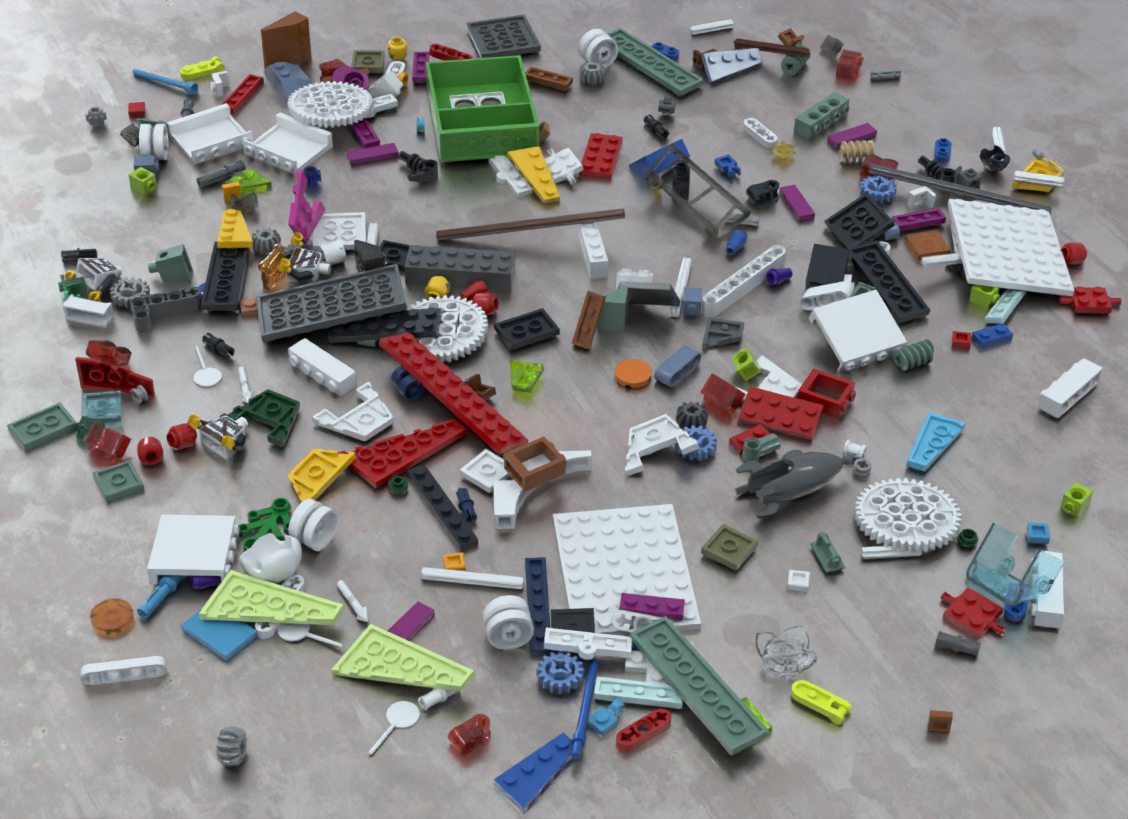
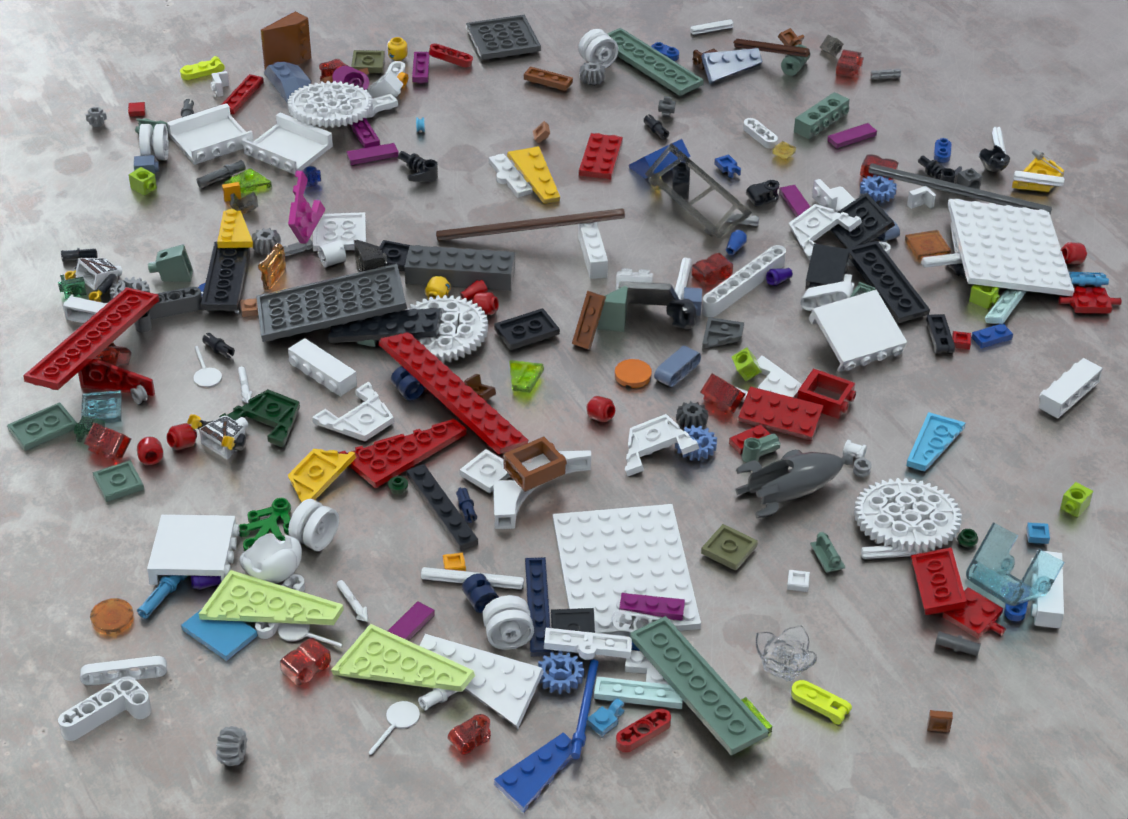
clear smoke bracket [120,123,140,148] -> none
dark azure piece [133,69,198,95] -> none
torso [278,232,331,283] -> none
white axle [365,223,379,259] -> none
bright green panel [426,55,539,162] -> none
white plate [545,148,584,185] -> none
tan piece [839,140,876,162] -> none
magenta plate [892,208,946,231] -> none
sand green piece [892,339,934,371] -> none
none -> red plate [23,287,159,390]
none -> white beam [58,677,151,741]
none -> clear red brick [280,638,331,686]
none -> white wing [420,634,544,729]
none -> dark blue wheel [462,573,499,613]
none -> red head [586,396,616,422]
none -> black hair [666,299,697,329]
none -> clear red brick [692,253,733,287]
none -> white wing [789,204,862,260]
none -> white bracket [812,179,855,212]
none -> red plate [911,547,968,615]
none -> black plate [926,314,955,354]
none -> dark azure plate [1069,272,1109,287]

